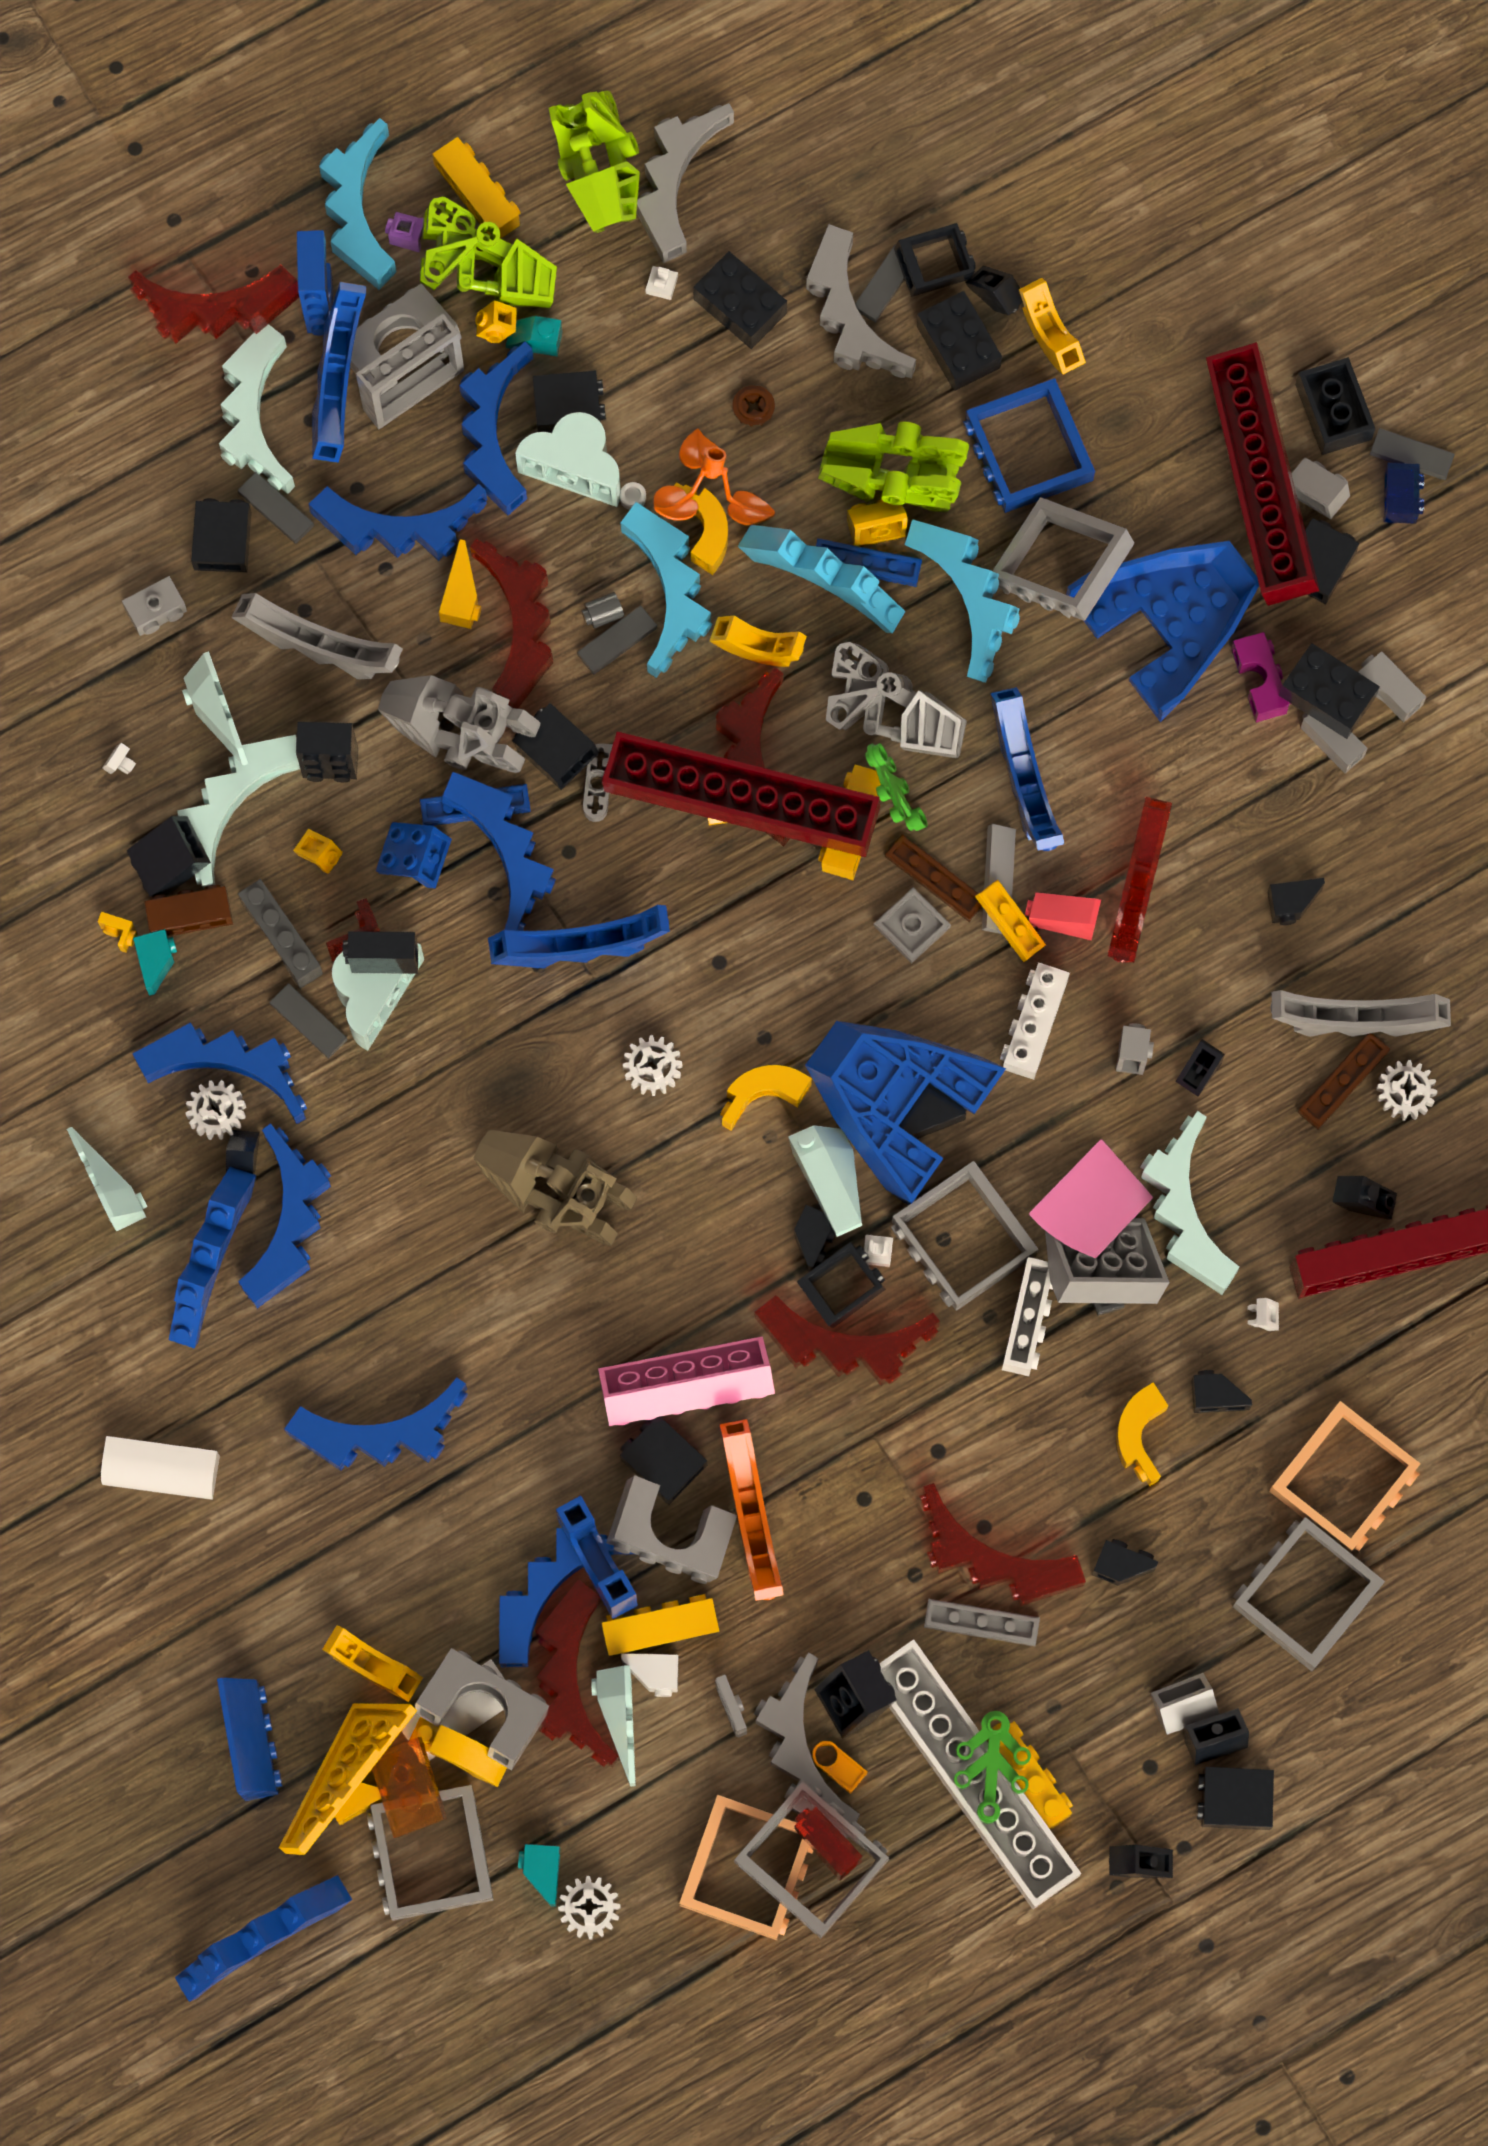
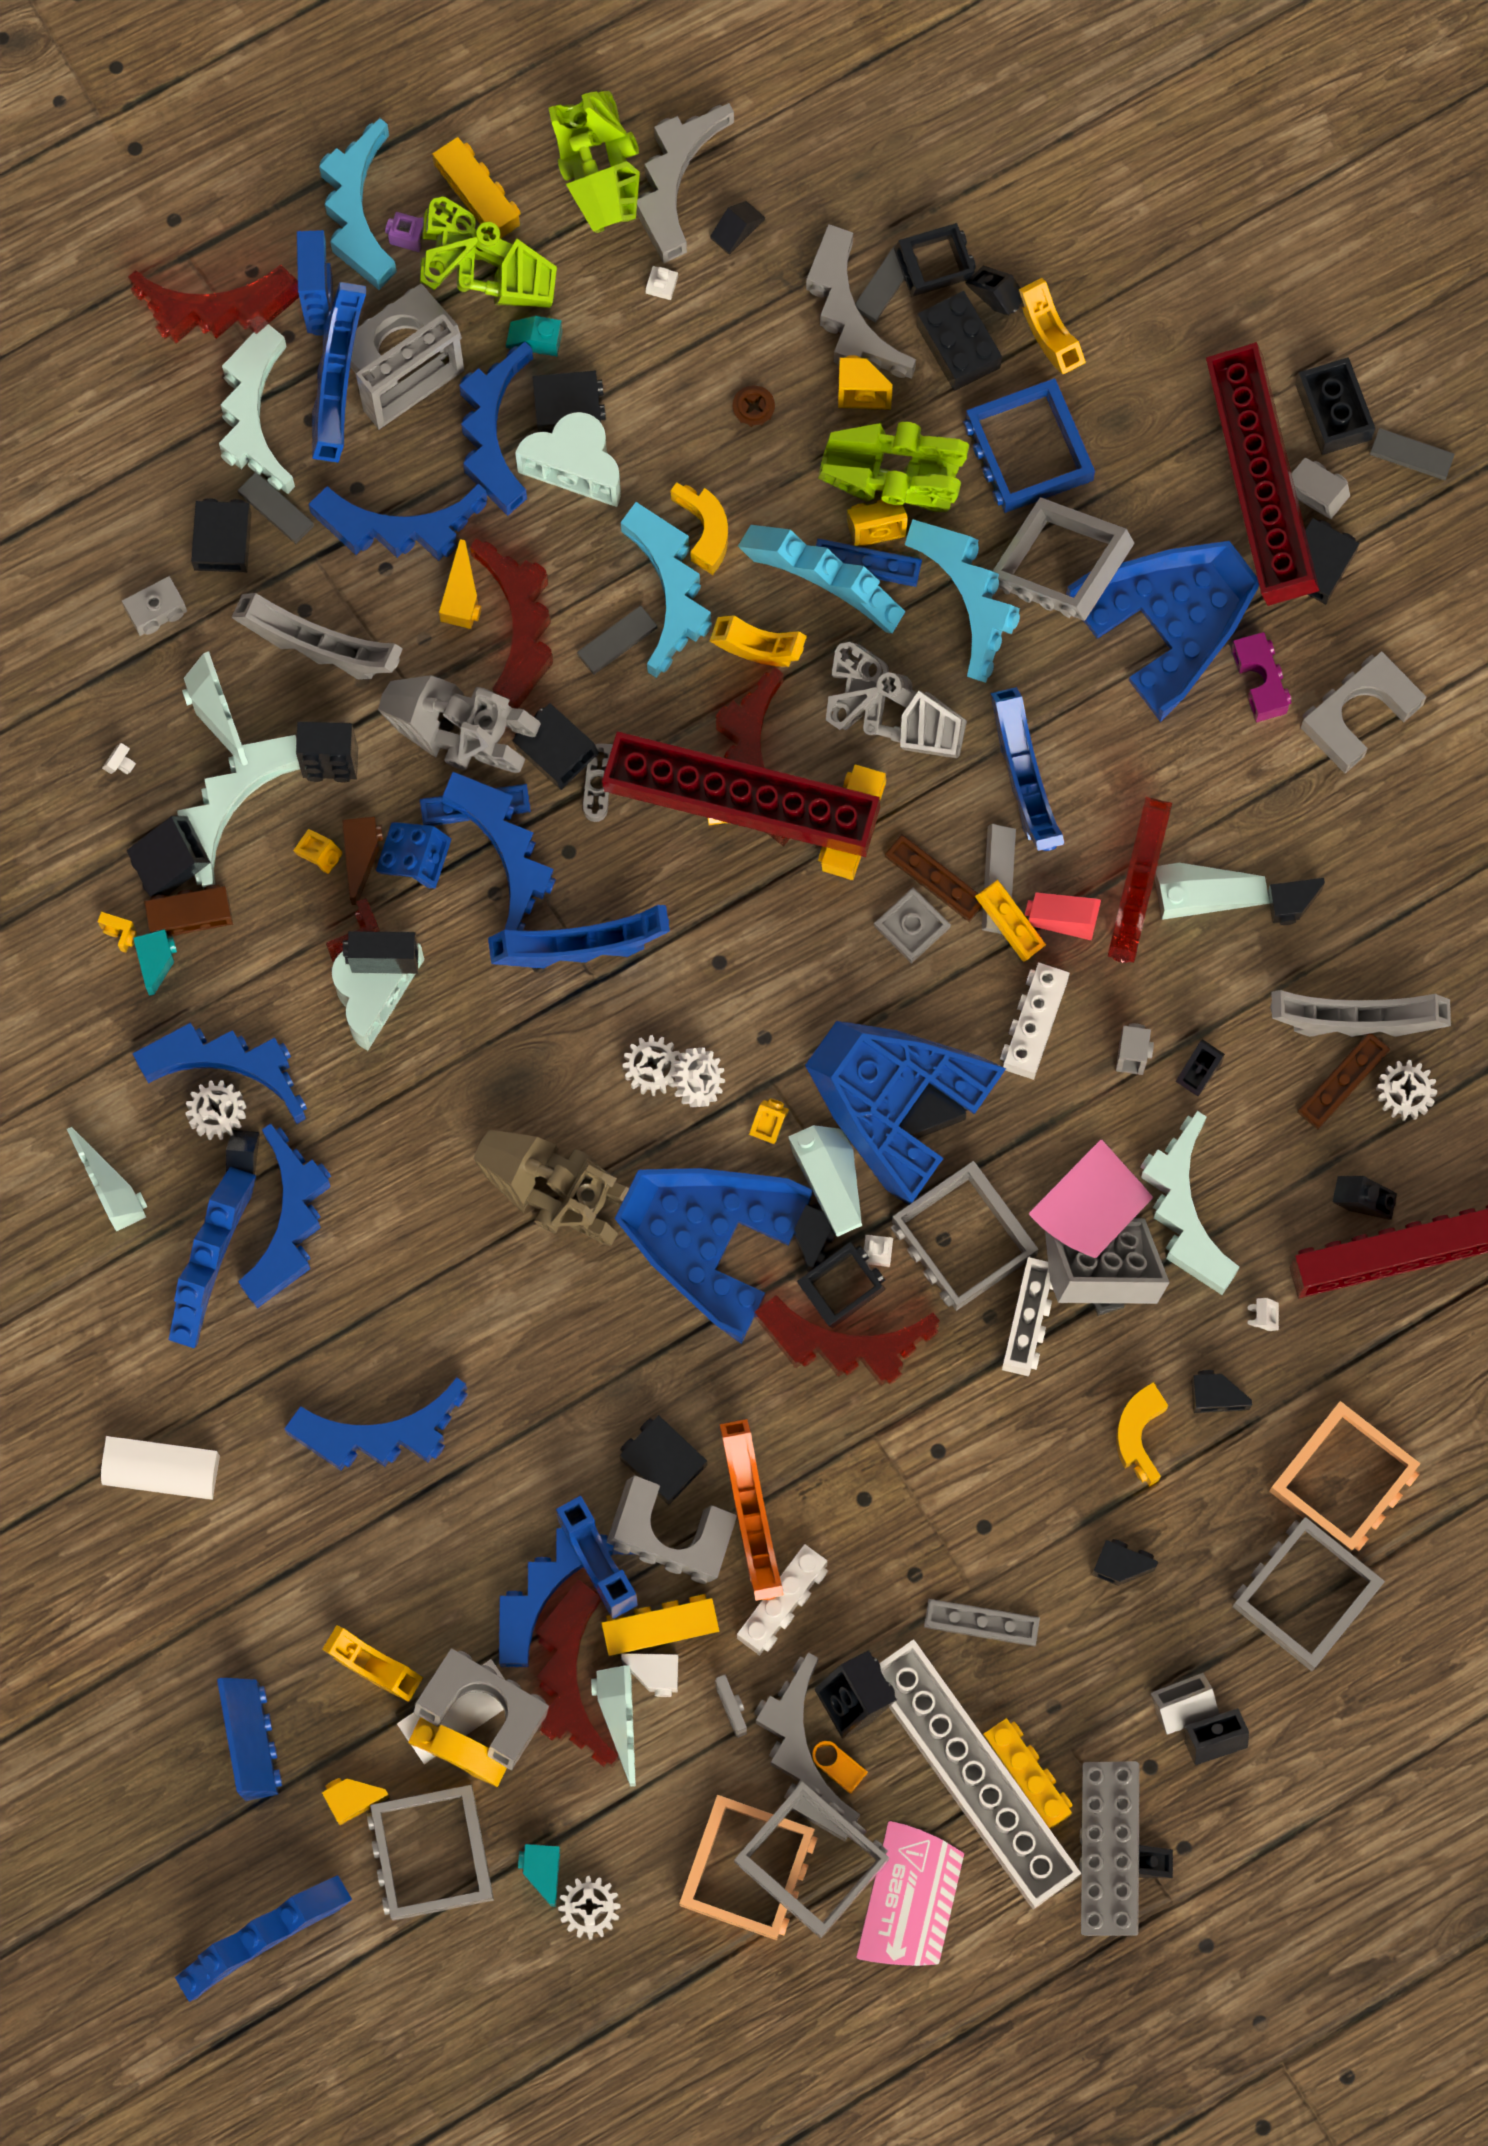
dark grey arch [238,879,323,989] -> none
dark grey tile [269,983,348,1059] -> none
yellow wing [279,1703,417,1855] -> none
clear orange tile [372,1737,447,1838] -> none
yellow brick [475,300,517,344] -> none
dark grey brick [581,592,624,629] -> none
bright pink brick [598,1336,775,1426] -> none
white tile [620,482,646,510] -> none
orange plant [653,428,775,525] -> none
black brick [693,251,787,349] -> none
yellow arch [720,1065,812,1131] -> none
clear red slope [794,1807,863,1881] -> none
bright green plant [865,743,928,831] -> none
clear red arch [919,1483,1086,1606] -> none
bright green plant [954,1711,1031,1824] -> none
black brick [1197,1767,1274,1830] -> none
black brick [1279,643,1380,739] -> none
clear blue brick [1384,463,1424,524] -> none
none -> reddish brown slope [342,816,383,905]
none -> blue piece [614,1168,812,1344]
none -> white gear [670,1047,725,1107]
none -> black slope [710,201,765,255]
none -> white brick [737,1544,828,1656]
none -> yellow bracket [749,1098,789,1144]
none -> yellow slope [838,355,892,409]
none -> bright pink sticker [857,1821,964,1966]
none -> light grey bracket [1079,1761,1139,1936]
none -> light aqua wedge [1153,863,1270,920]

